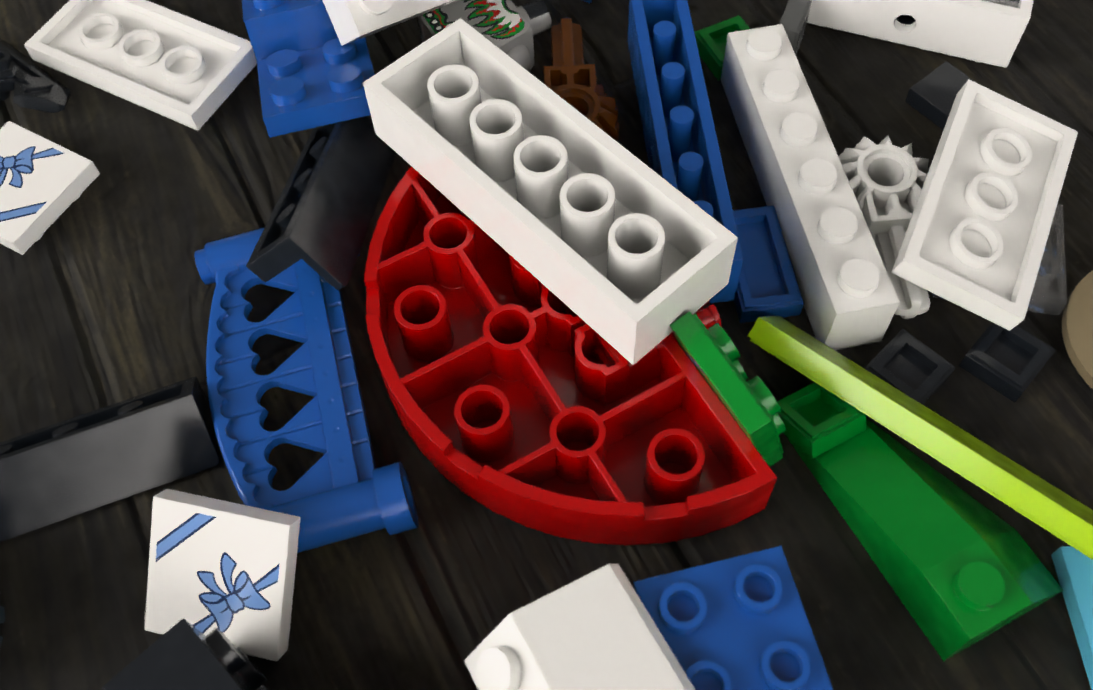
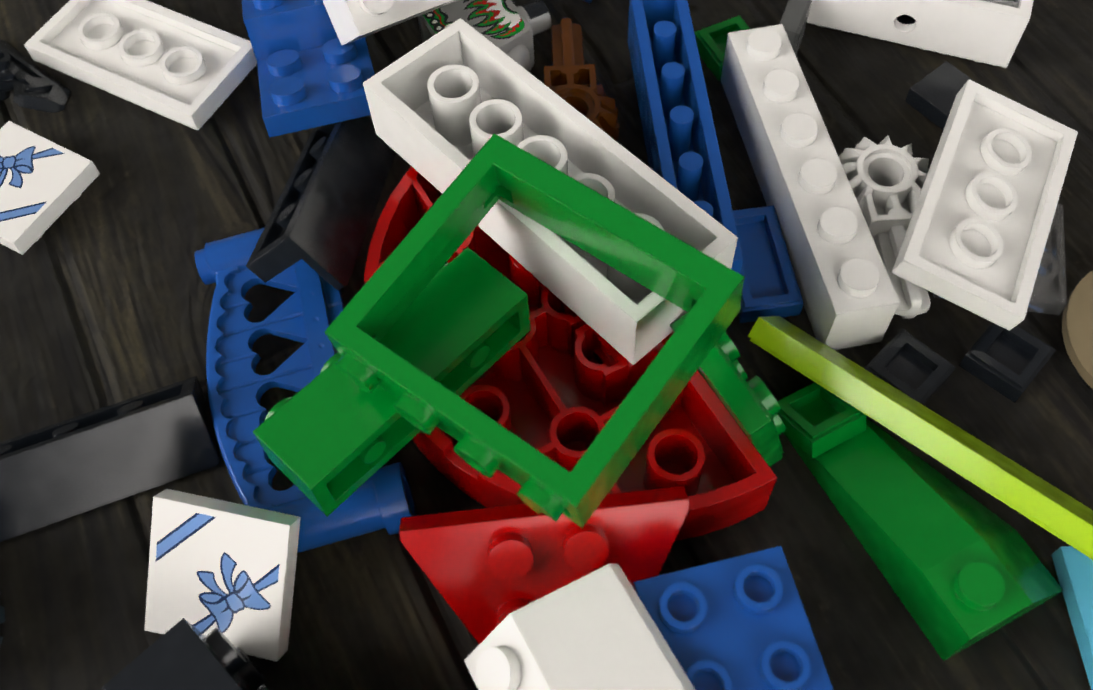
none -> green brick [253,247,531,517]
none -> green window [324,134,744,528]
none -> red wing [399,486,689,644]

